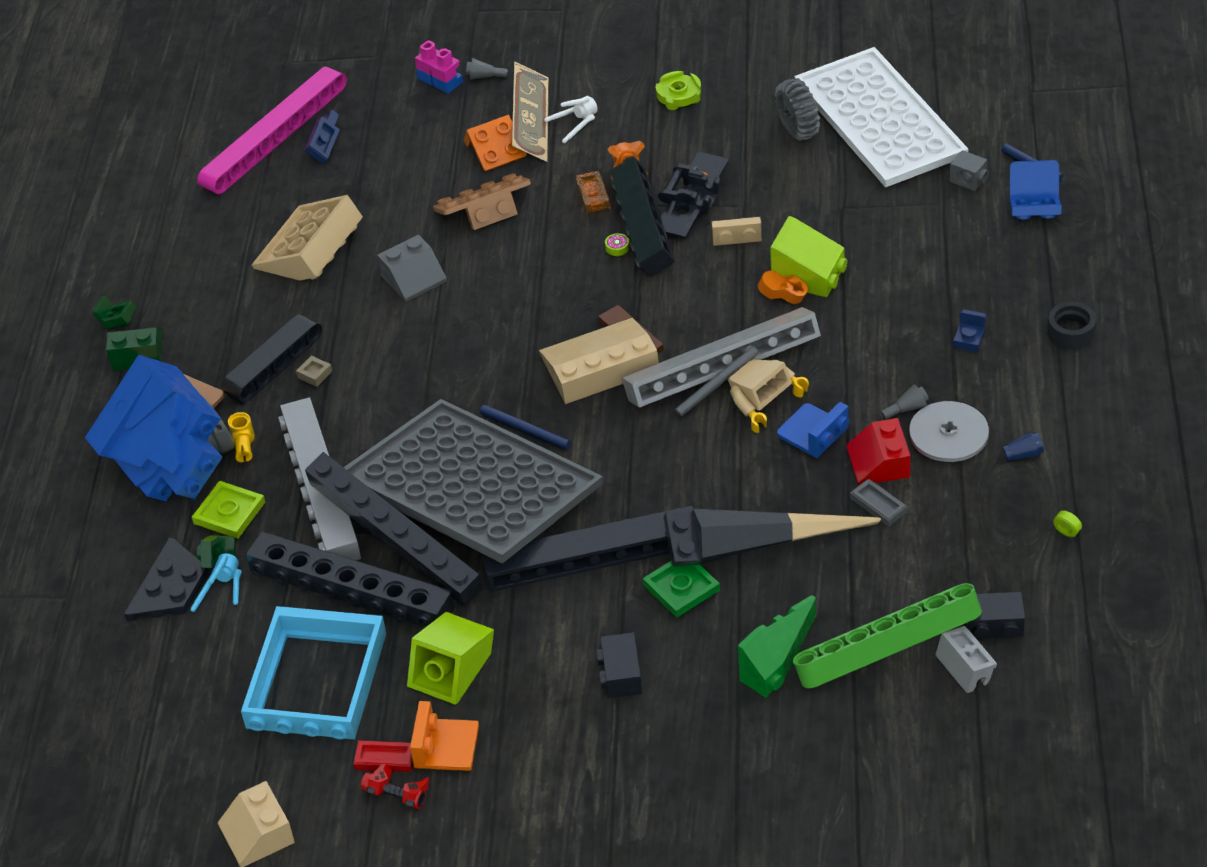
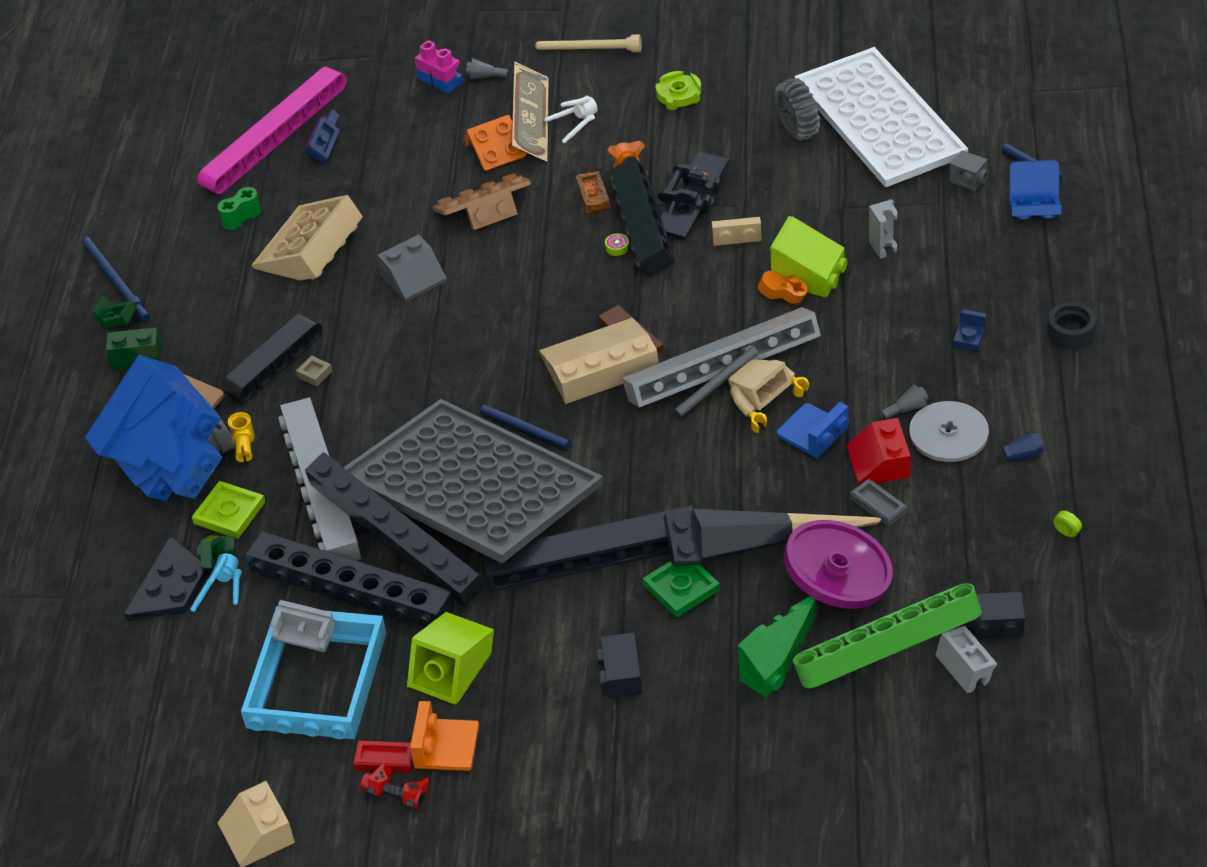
none -> dark blue bar [82,237,150,322]
none -> green axle [218,187,261,230]
none -> light grey hinge [271,600,335,652]
none -> tan piece [535,34,642,53]
none -> magenta dish [784,520,893,609]
none -> light grey hinge [869,199,898,259]

